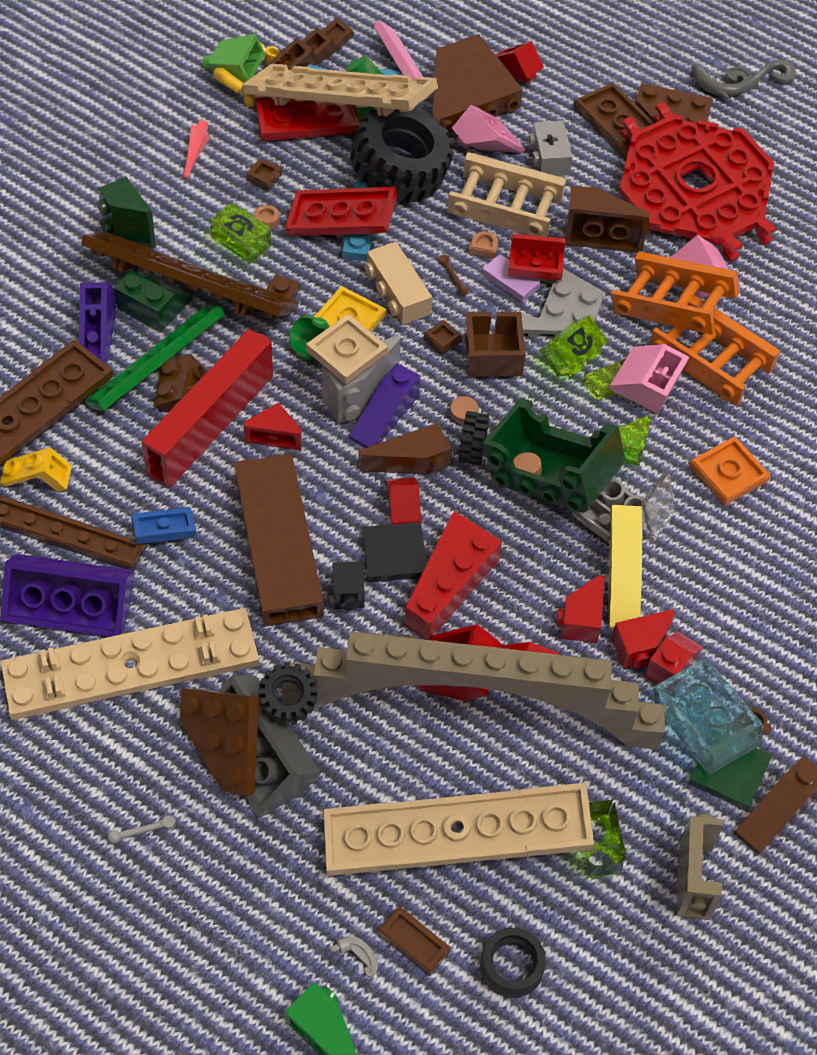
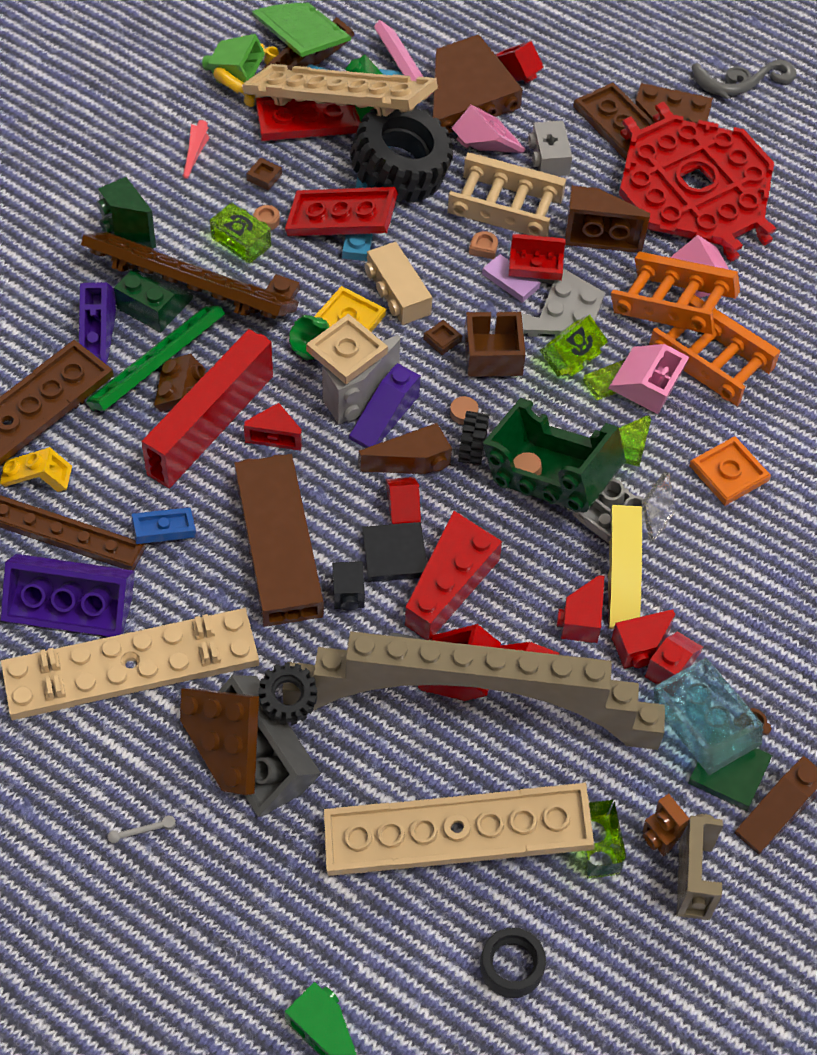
light grey piece [330,936,378,977] -> none
reddish brown tile [377,906,452,977] -> none
reddish brown hinge [439,254,469,296] -> none
none -> bright green piece [252,2,351,57]
none -> dark orange slope [643,793,690,856]

